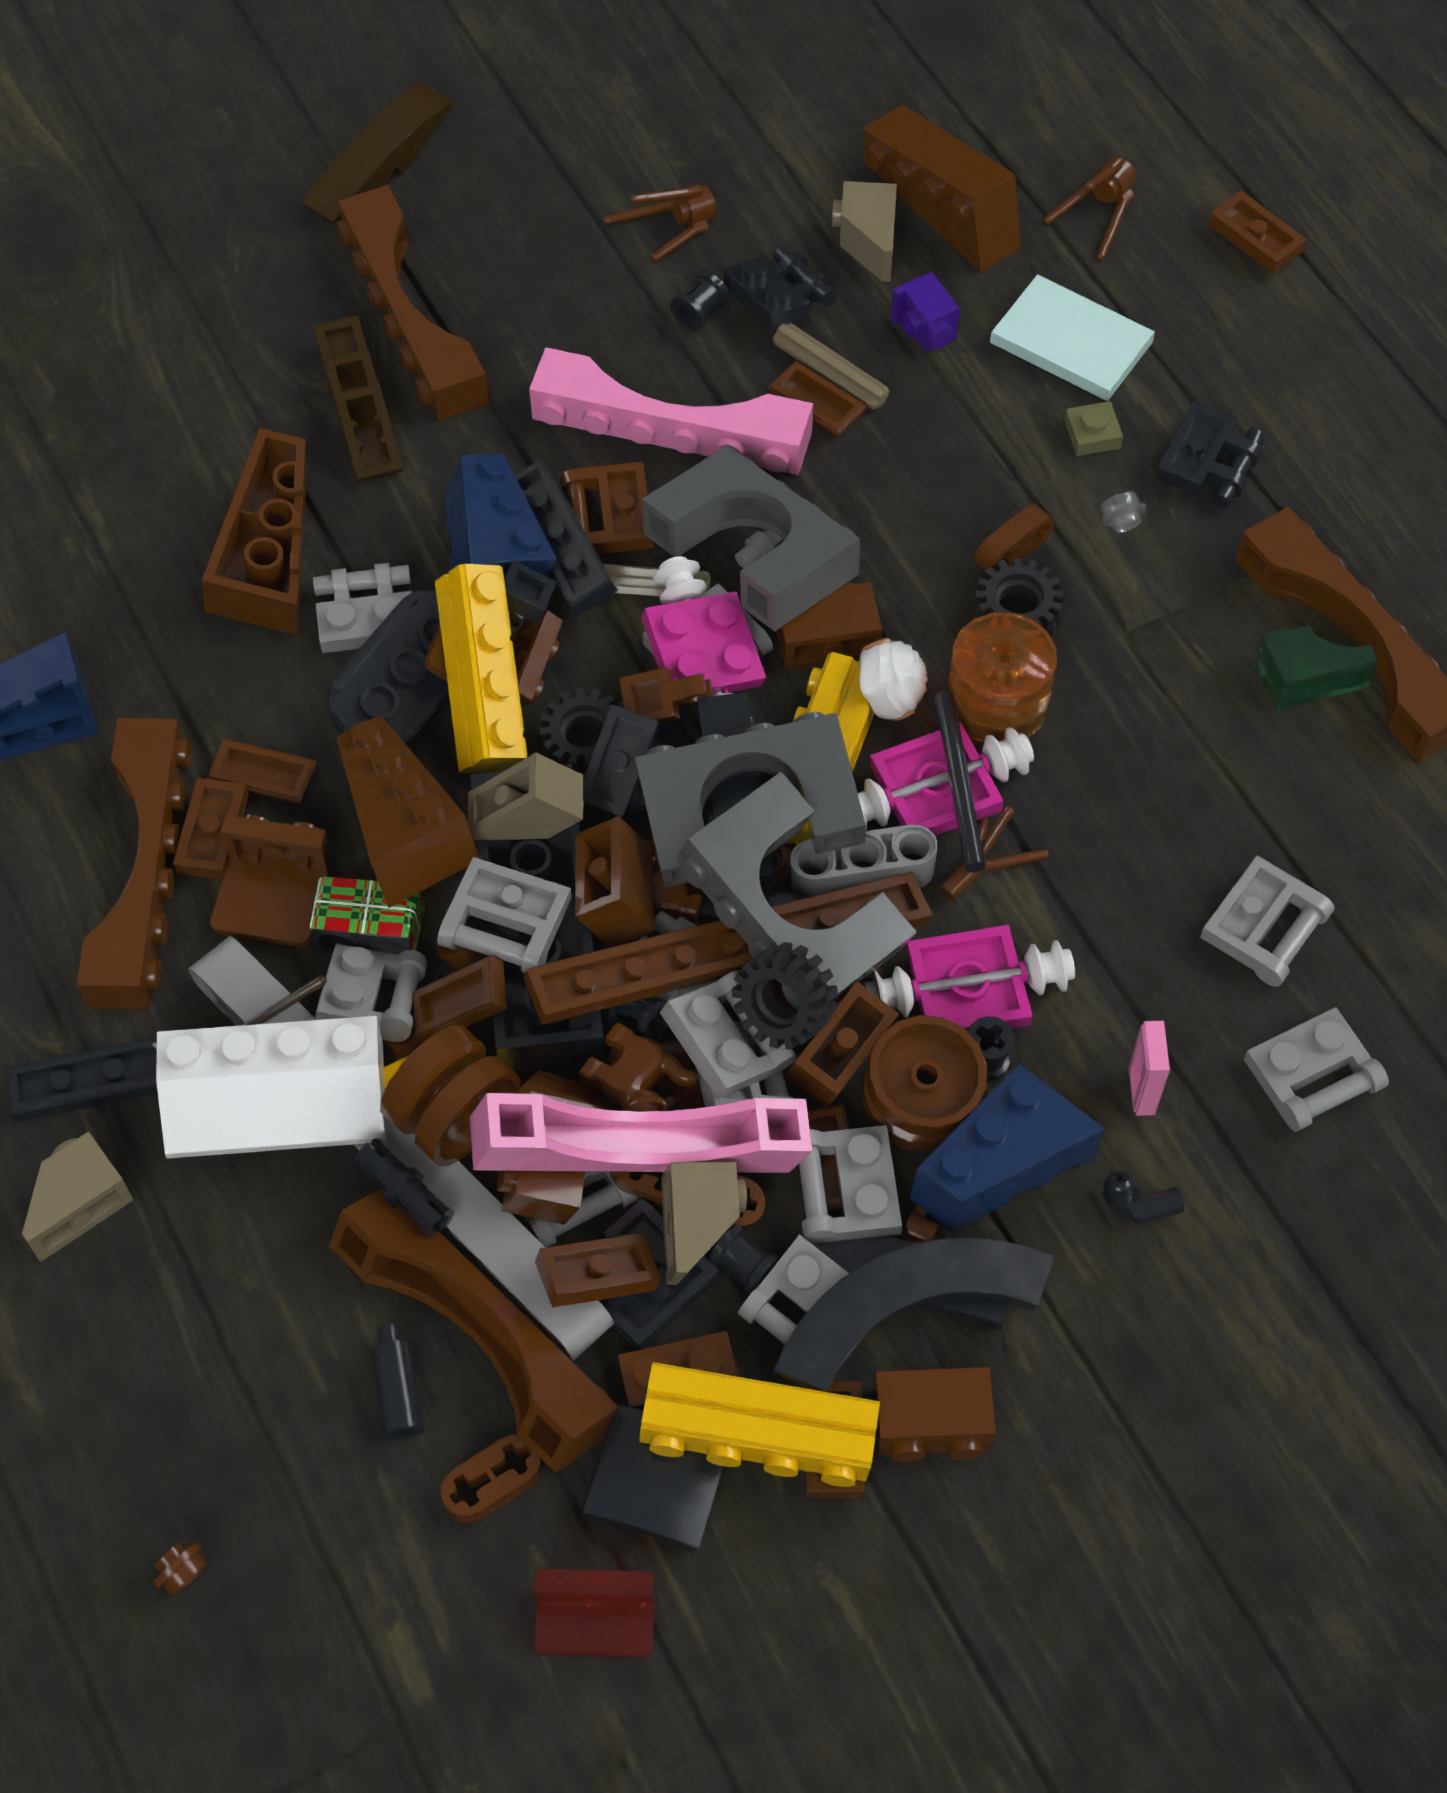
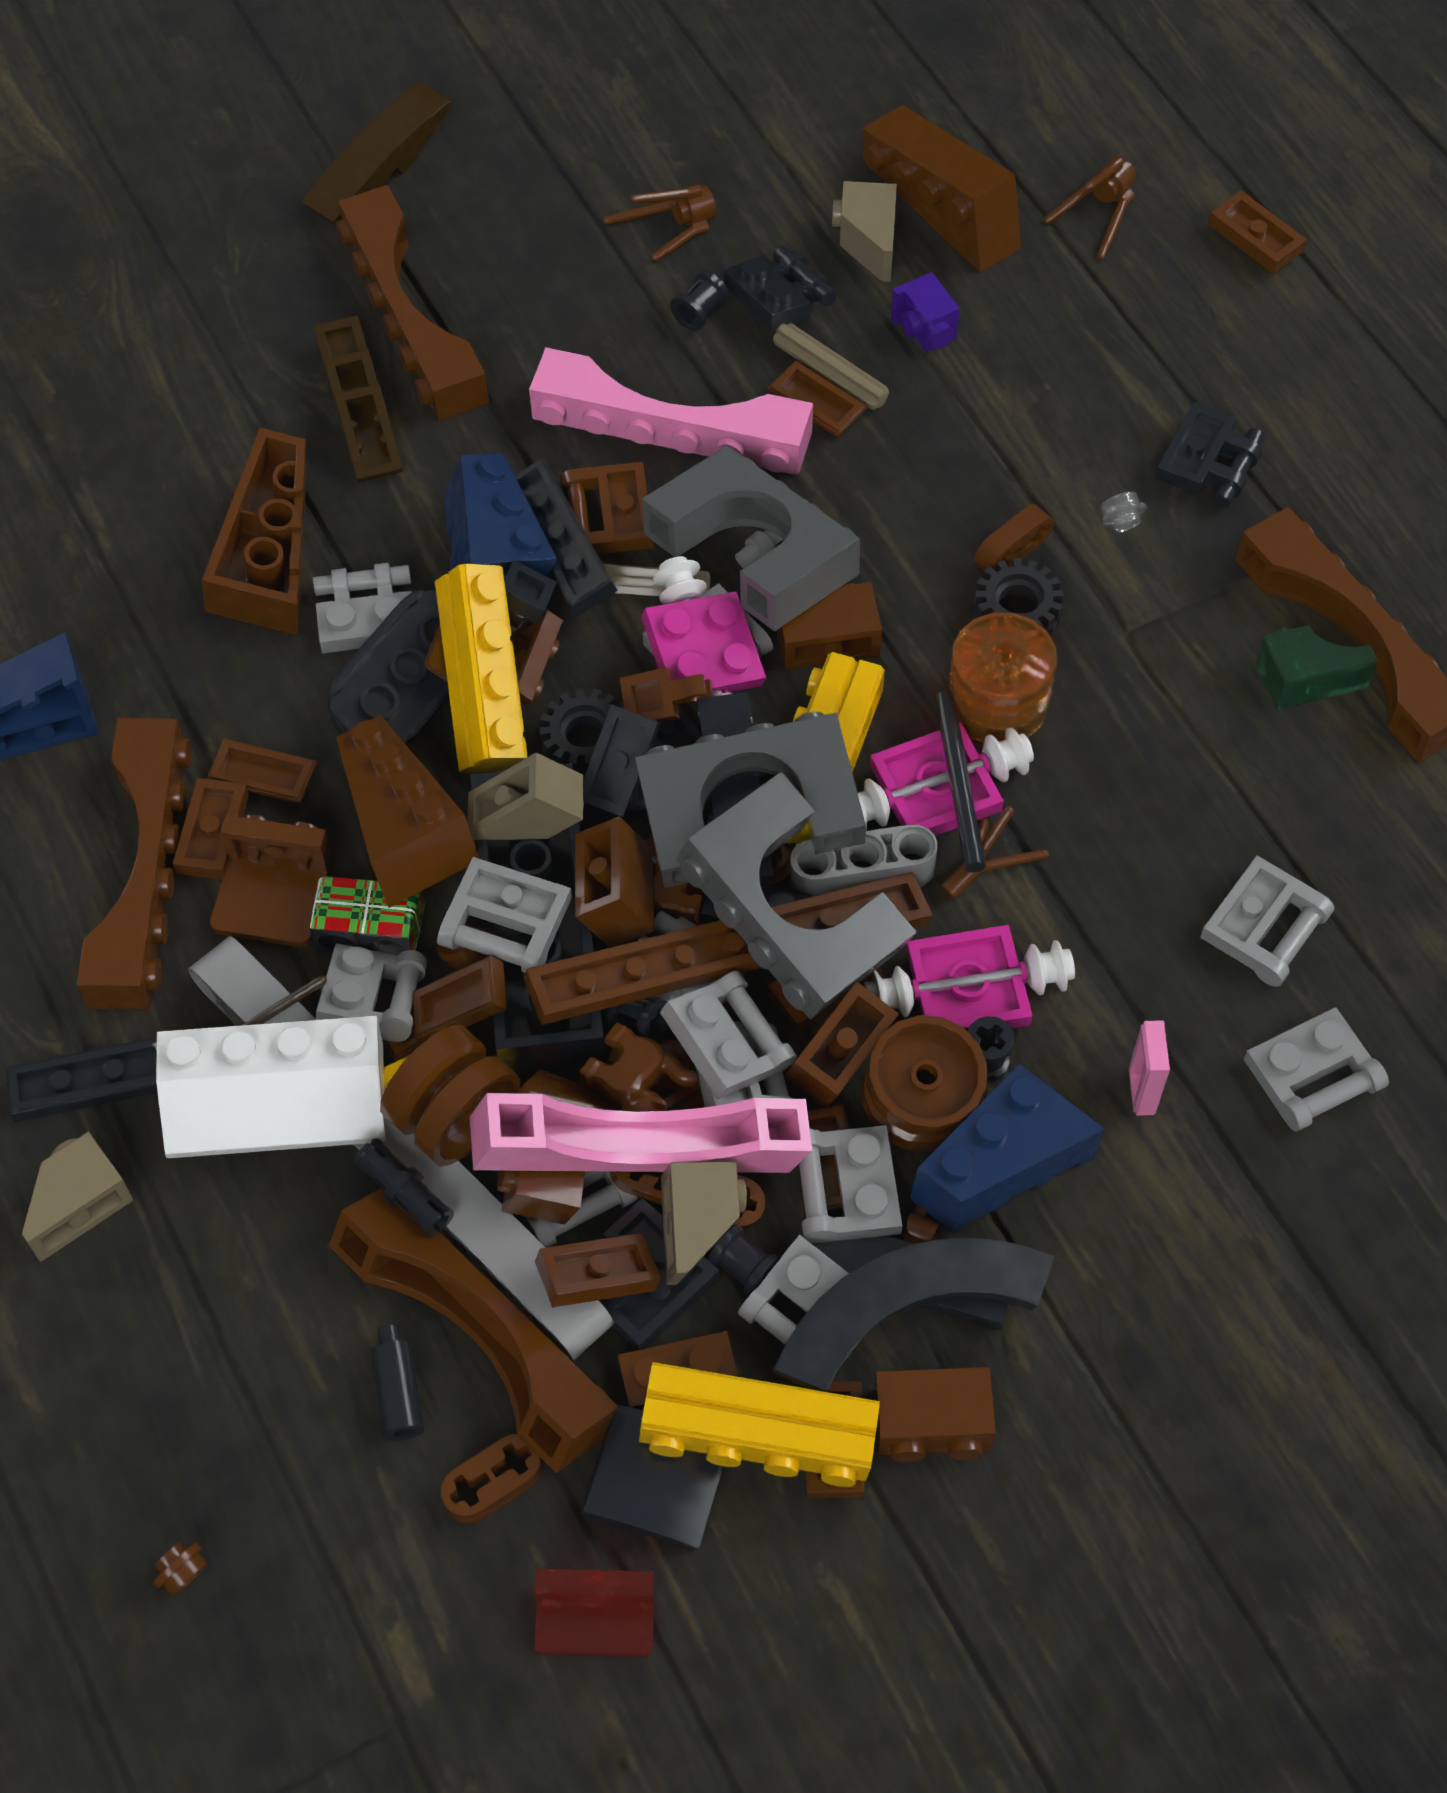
black tyre [732,942,838,1049] -> none
white hair [859,638,928,721] -> none
light aqua tile [990,274,1155,401] -> none
olive plate [1064,401,1123,456] -> none
black arm [1102,1171,1184,1224] -> none

